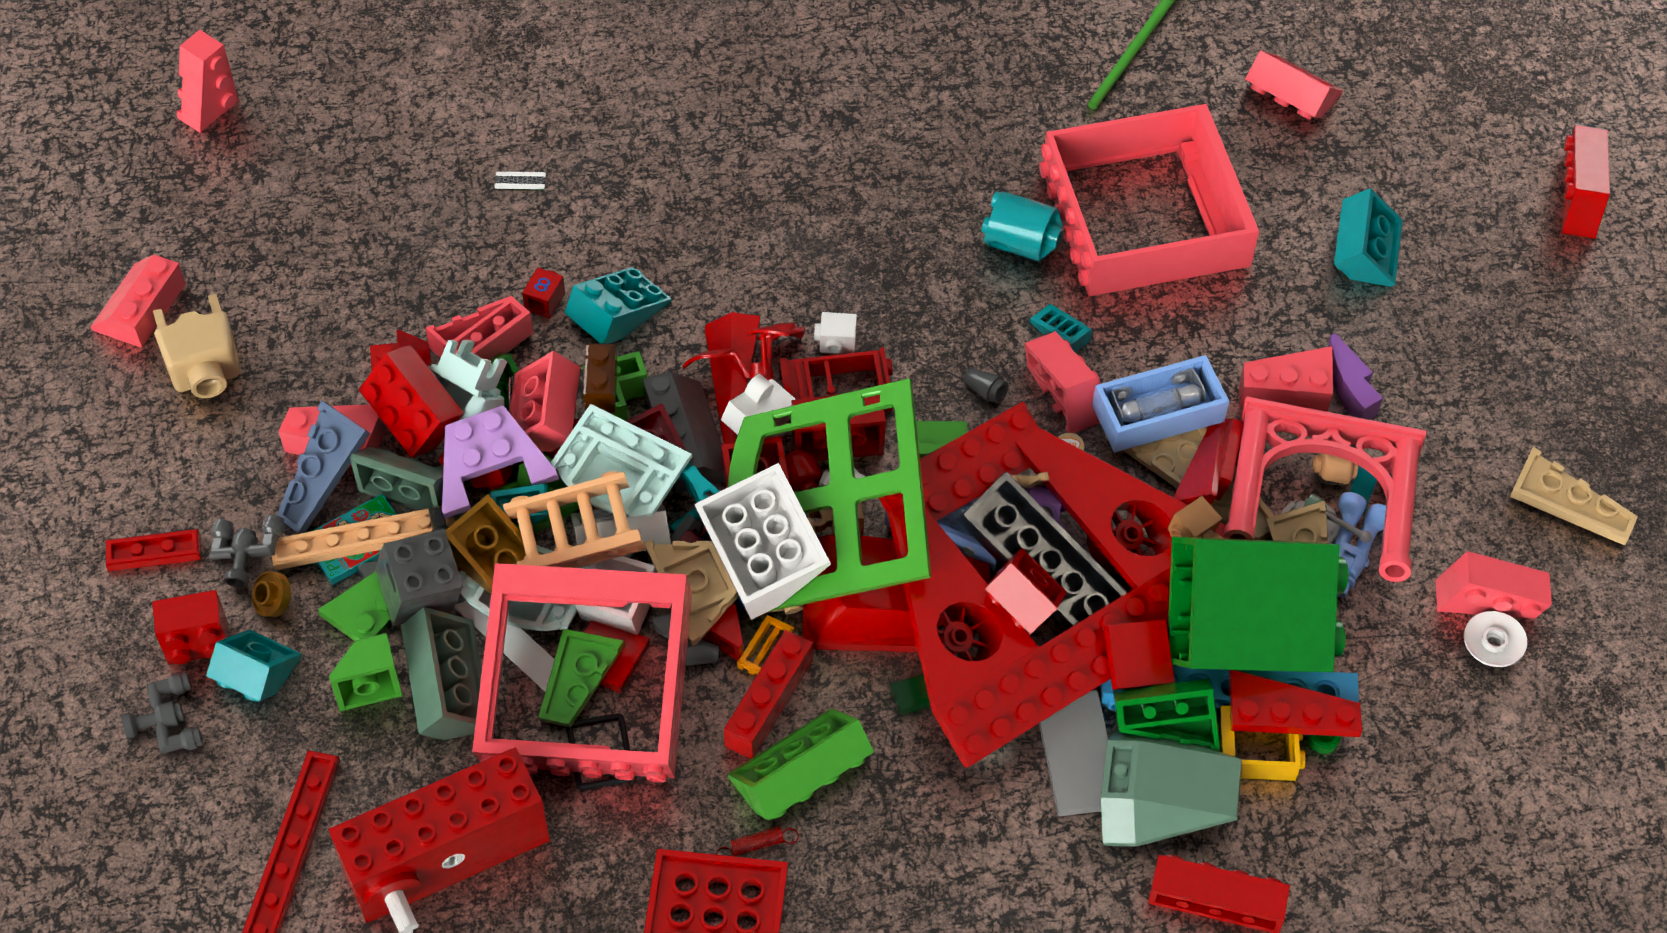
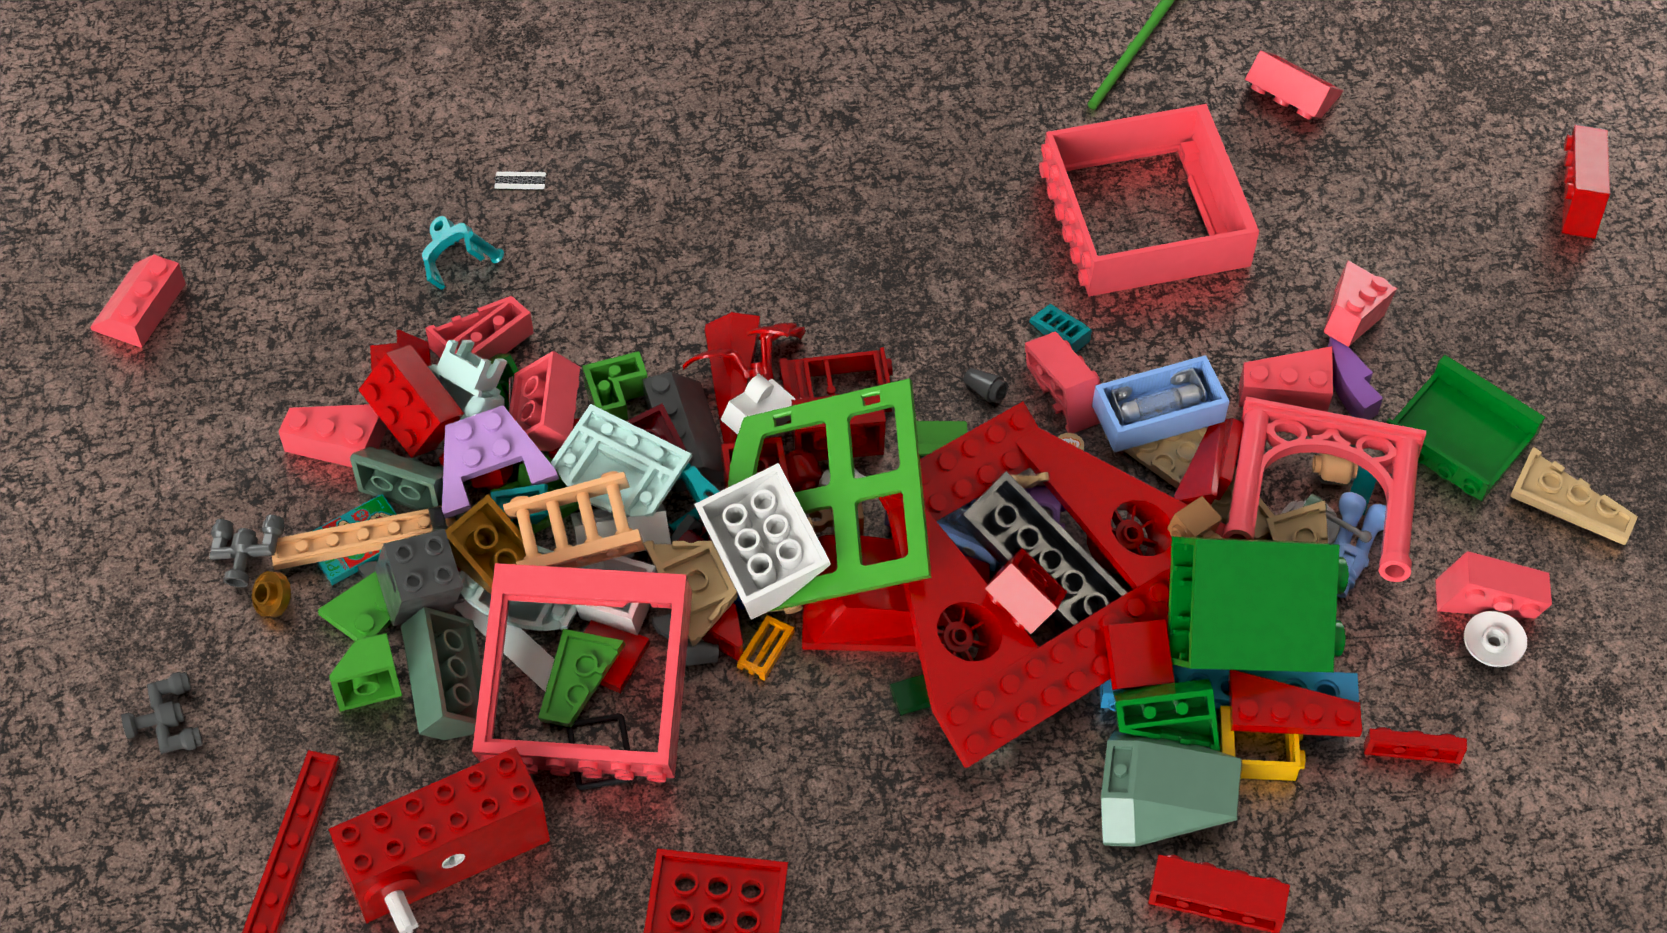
red tile [105,529,201,572] -> none
red brick [152,590,229,665] -> none
tan piece [153,294,240,398] -> none
coral wedge [177,30,239,133] -> none
teal slope [206,629,302,702] -> none
sand blue wing [277,400,370,533] -> none
red brick [522,267,565,319] -> none
teal slope [564,267,671,344] -> none
reddish brown brick [583,344,618,414] -> none
red piece [716,826,799,857] -> none
red brick [724,630,813,759] -> none
bright green slope [727,708,874,820] -> none
white brick [814,312,857,355] -> none
teal cylinder [981,191,1063,262] -> none
light grey tile [1039,690,1108,817] -> none
green tile [1307,735,1341,754] -> none
teal slope [1334,188,1403,287] -> none
none -> teal piece [422,216,504,290]
none -> coral wedge [1324,260,1397,347]
none -> red plate [1364,727,1467,764]
none -> green panel [1386,355,1545,502]

